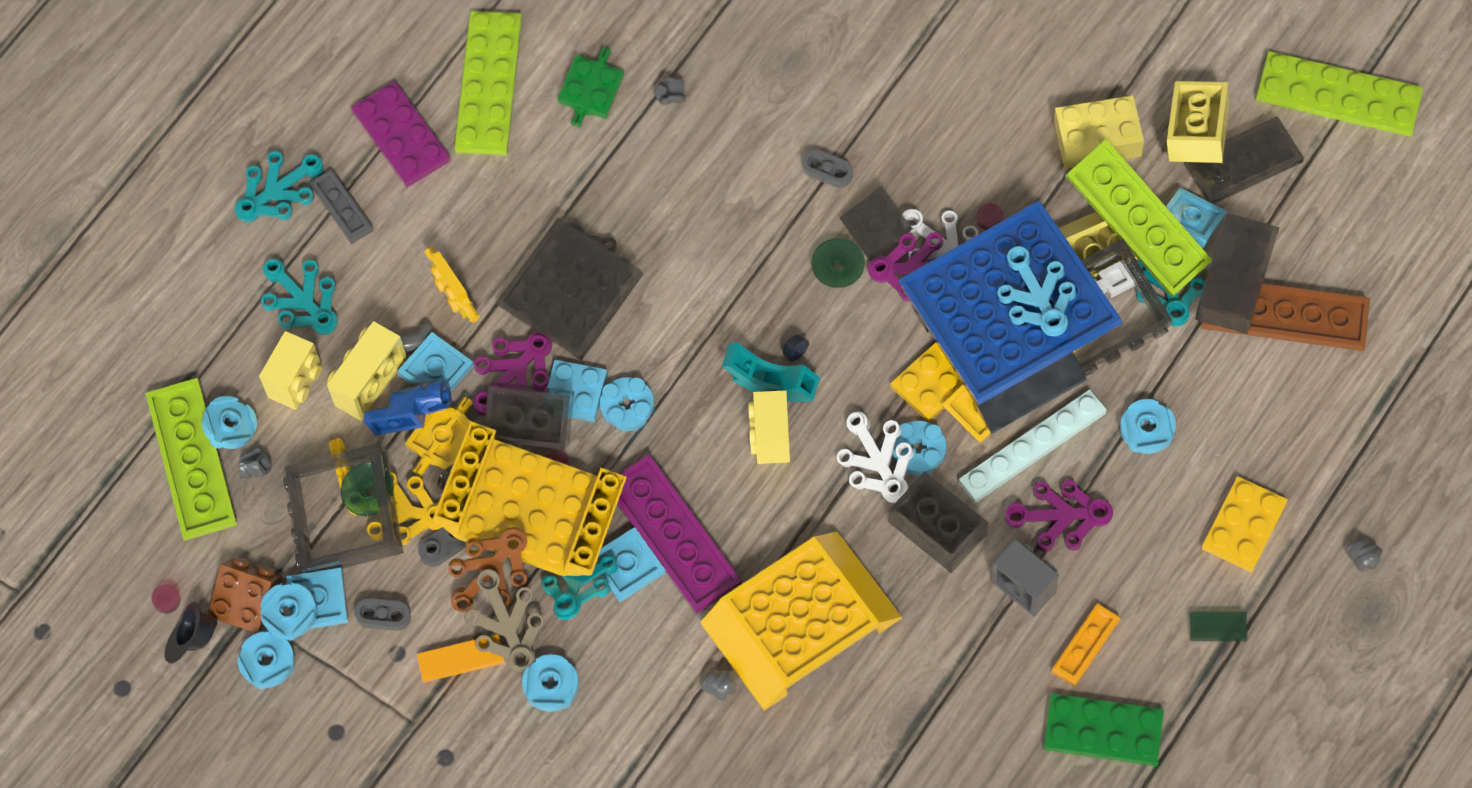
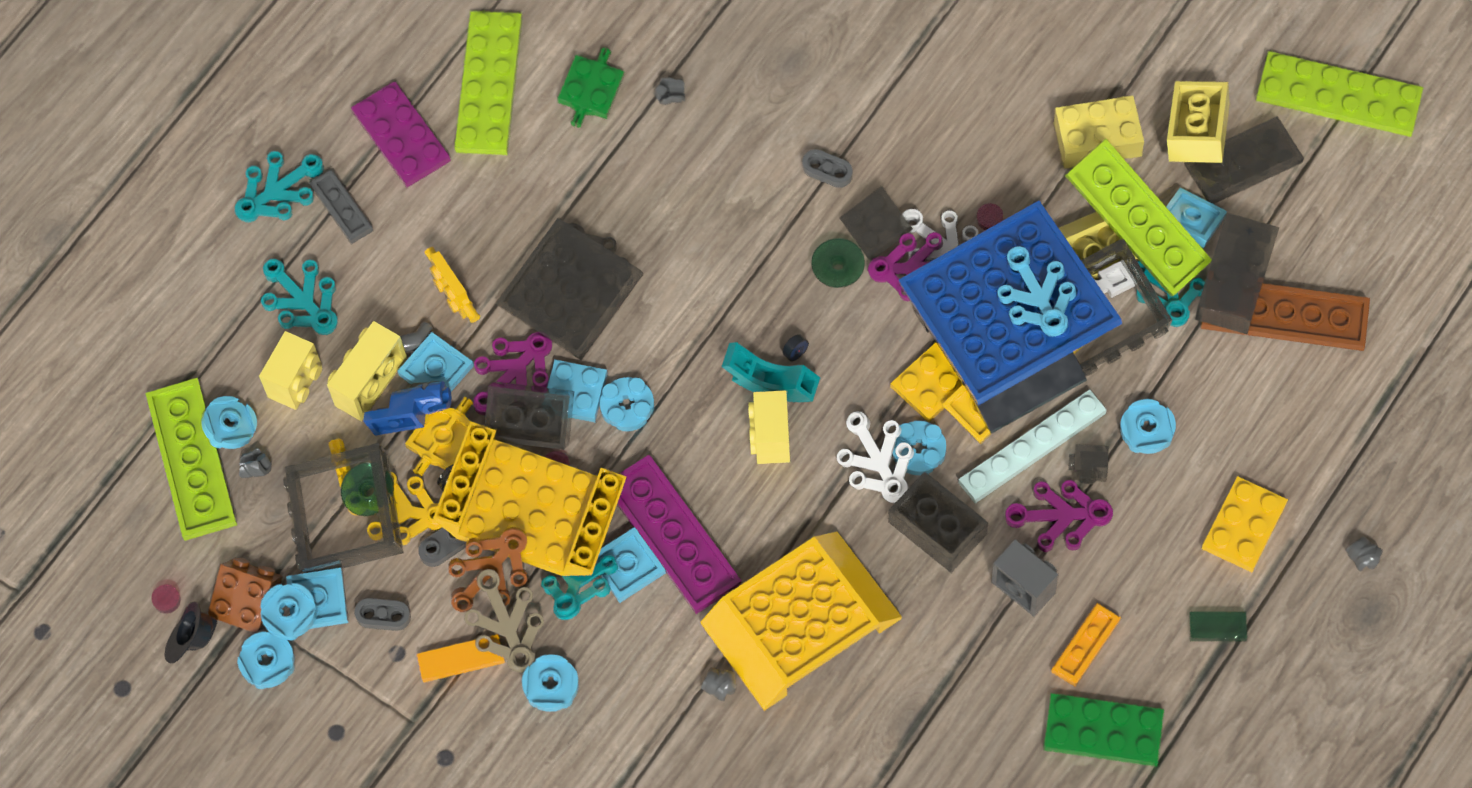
none -> clear smoke brick [1068,444,1109,484]

